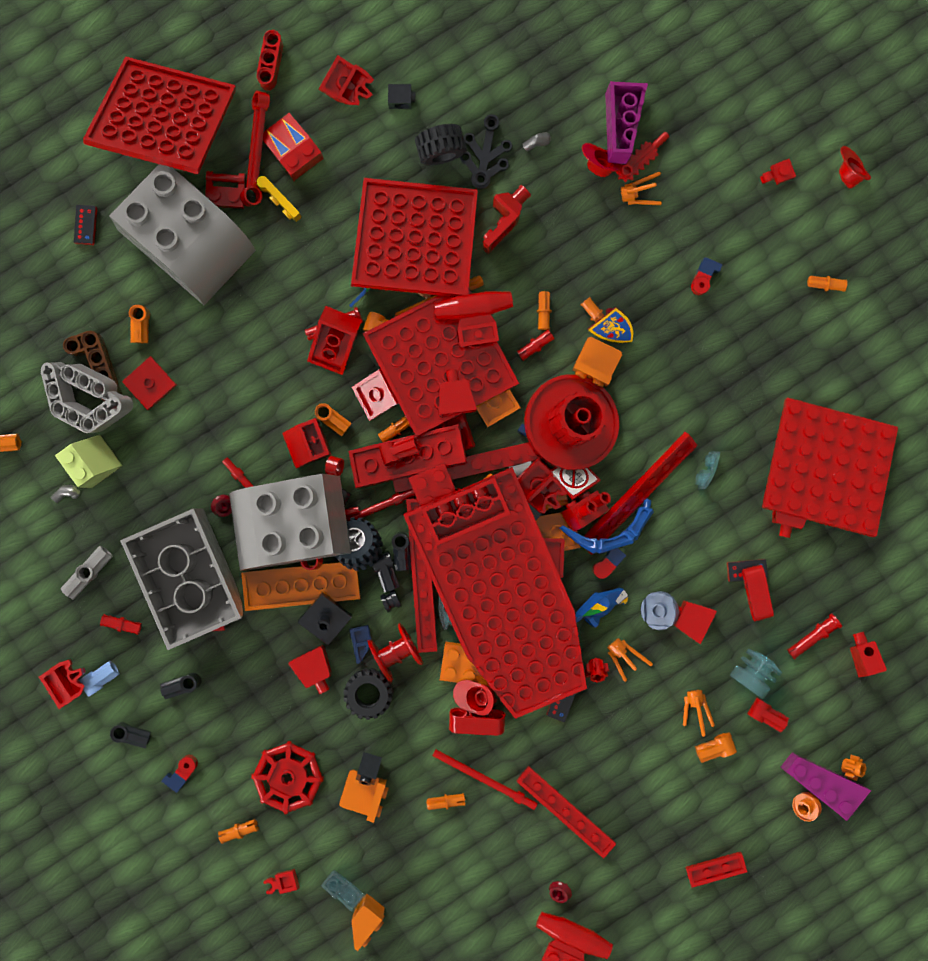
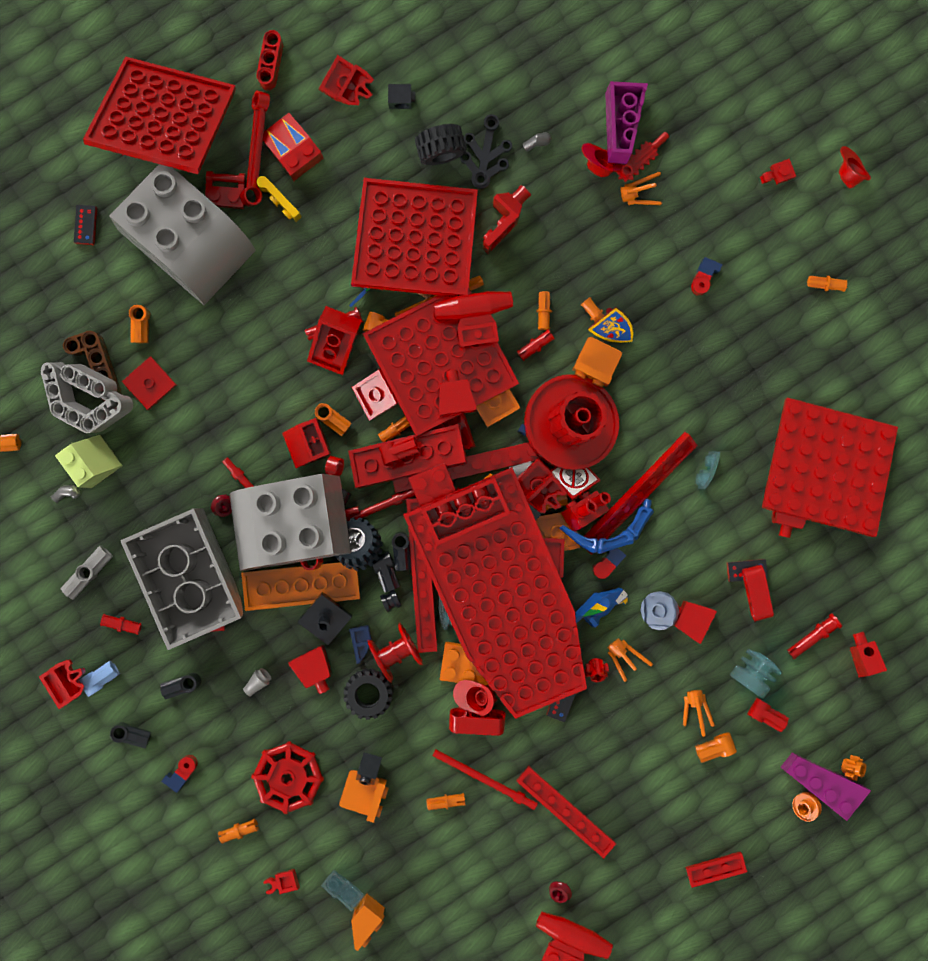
none -> light grey cone [243,668,271,696]

